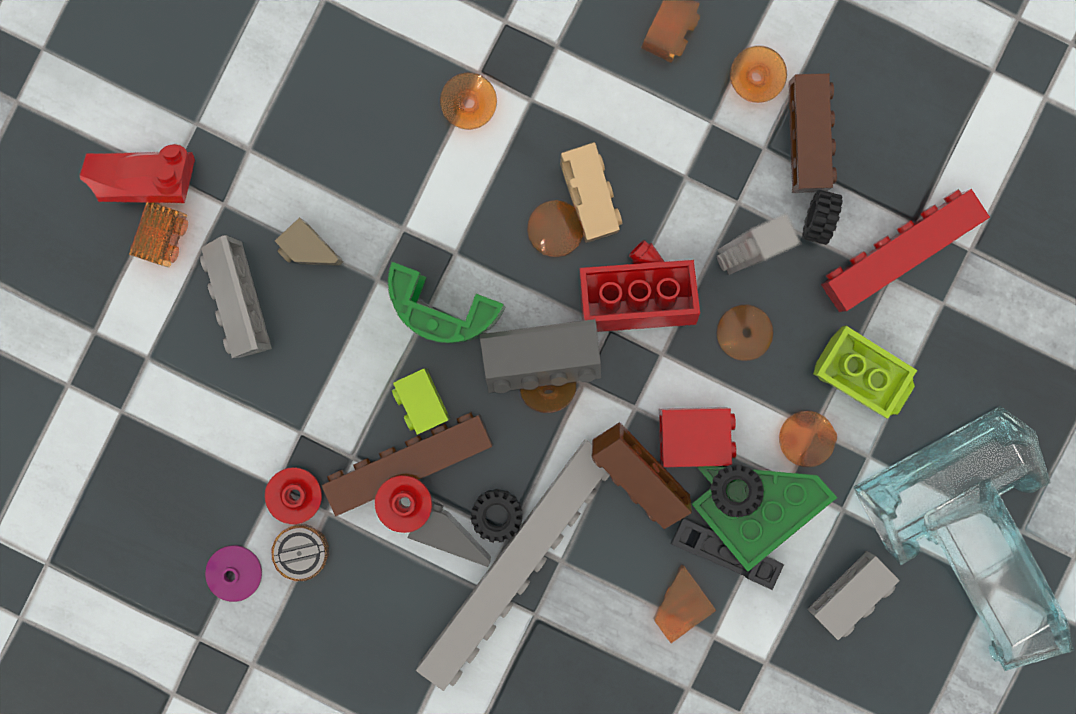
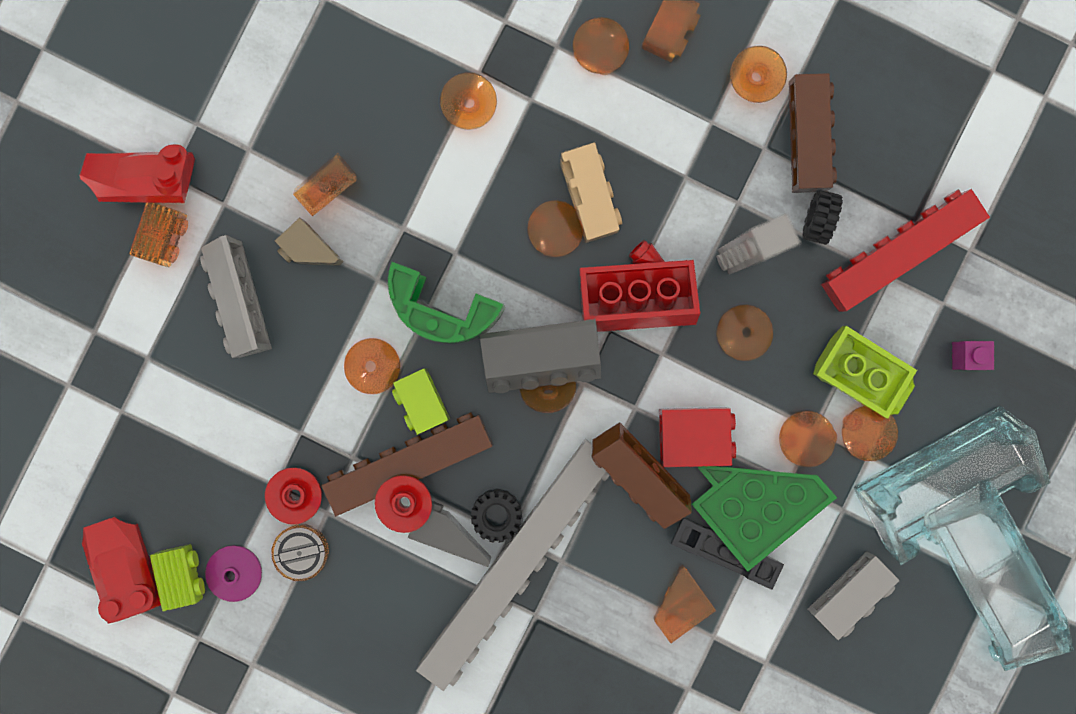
black tyre [711,464,764,517] -> none
none -> red slope [82,517,161,624]
none -> lime brick [150,544,205,611]
none -> clear orange brick [293,153,357,217]
none -> clear orange dish [344,338,400,394]
none -> clear orange dish [573,17,629,75]
none -> clear orange dish [842,406,898,461]
none -> magenta brick [952,341,994,370]

